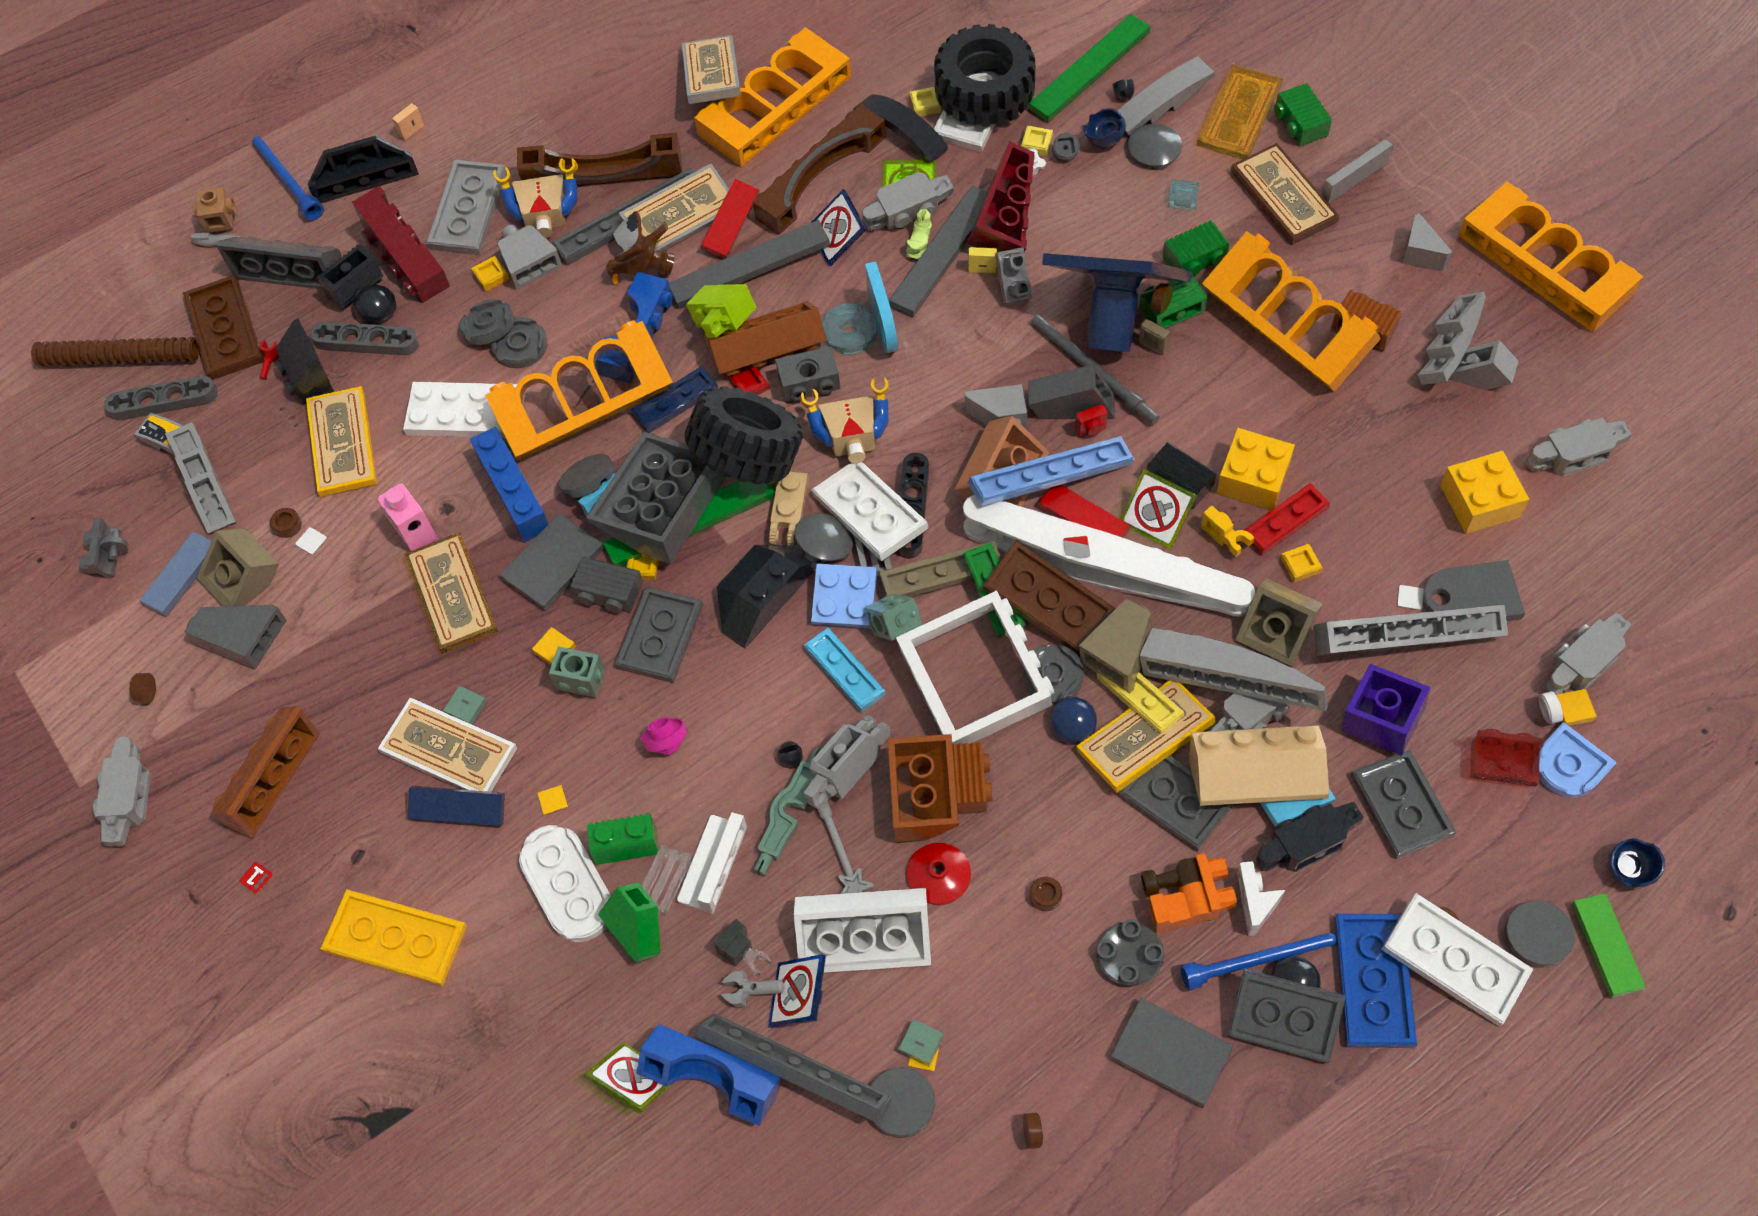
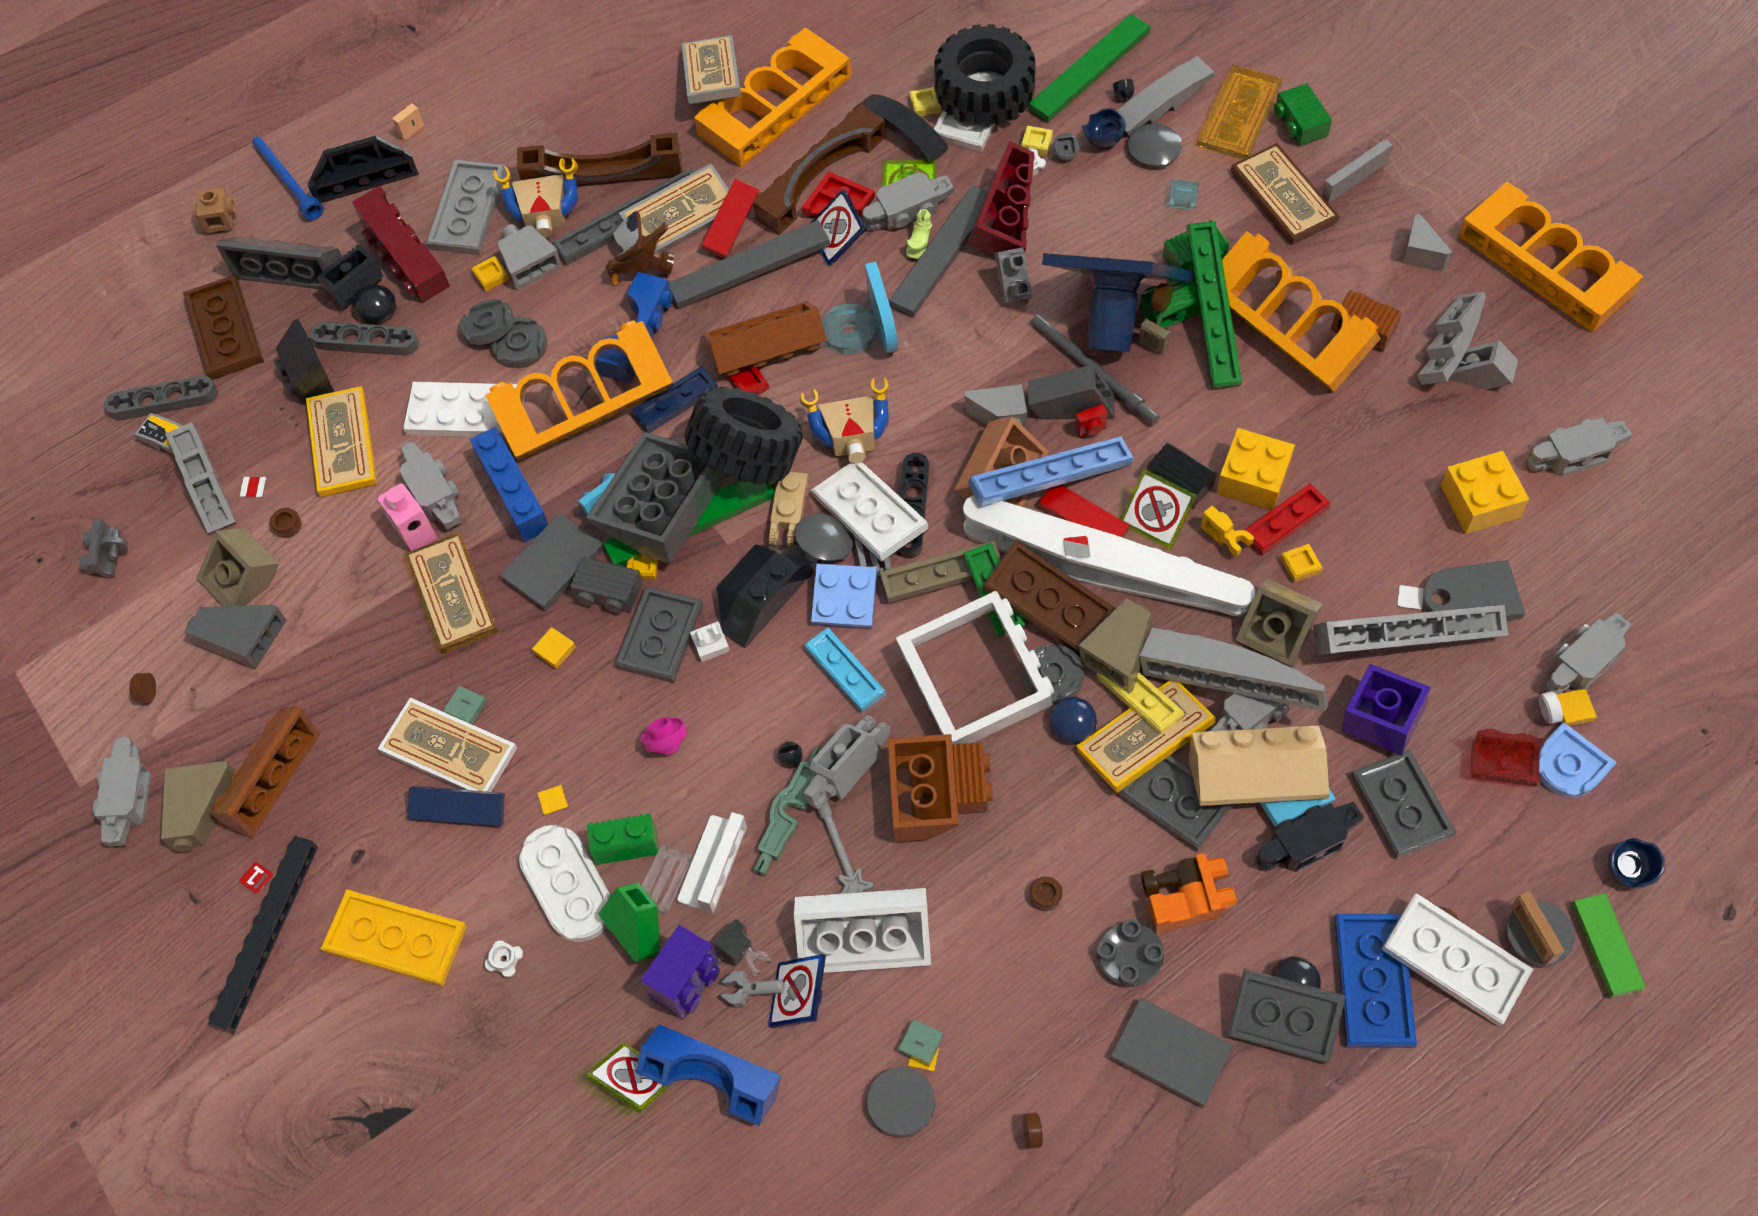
reddish brown piece [31,337,199,367] -> none
sand blue tile [139,532,211,617] -> none
light grey piece [191,233,240,247] -> none
red hand [259,340,279,380] -> none
white sticker [296,527,327,554] -> none
sand green head [549,646,605,698] -> none
dark grey tile [558,454,615,498] -> none
lime hinge [686,284,757,338] -> none
dark grey tile [696,1014,892,1122] -> none
dark grey brick [775,346,841,402] -> none
sand green head [864,593,923,641] -> none
red dish [906,843,971,905] -> none
light yellow tile [969,247,997,274] -> none
blue piece [1180,933,1337,991] -> none
white slope [1236,861,1285,936] -> none
none -> dark tan slope [161,761,236,852]
none -> black piece [208,836,318,1035]
none -> sticker [239,477,266,497]
none -> light grey hinge [399,441,462,530]
none -> white plate [485,941,523,977]
none -> dark purple brick [640,925,720,1020]
none -> white tile [690,622,730,662]
none -> red wing [802,171,875,217]
none -> green tile [1186,221,1242,389]
none -> medium nougat tile [1511,891,1565,965]

